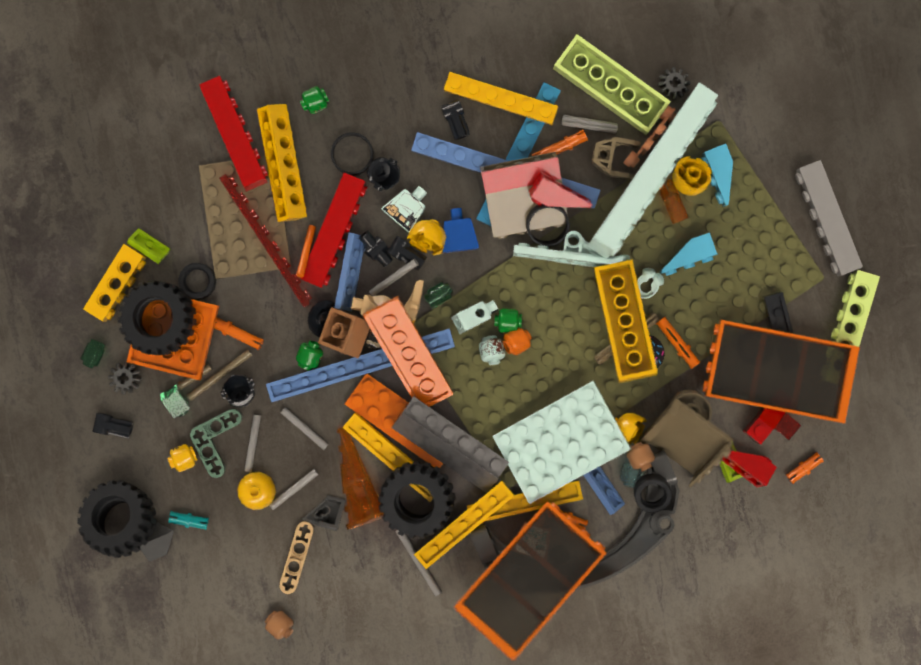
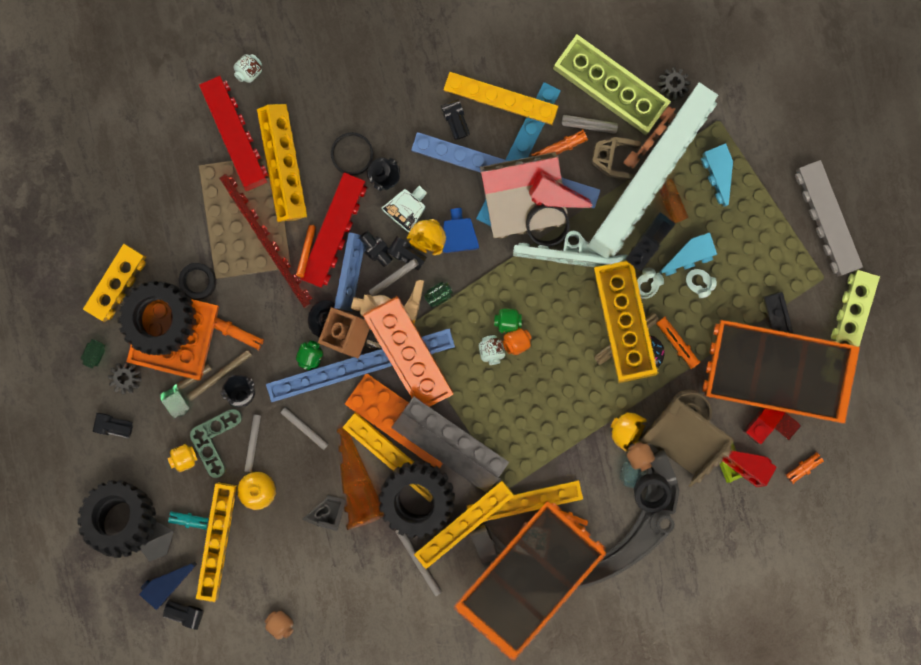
lime plate [127,228,170,264] -> none
light grey bar [269,469,319,510] -> none
tan beam [279,521,314,594] -> none
green head [300,86,329,114] -> none
light aqua torso [451,300,498,334] -> none
light aqua plate [492,381,631,504] -> none
medium blue plate [583,466,625,515] -> none
yellow cylinder [672,156,712,196] -> none
none -> dark blue slope [139,562,197,610]
none -> black piece [163,600,204,630]
none -> yellow brick [196,482,237,602]
none -> light aqua head [233,54,262,83]
none -> black panel [625,212,676,271]
none -> light aqua piece [686,269,717,298]

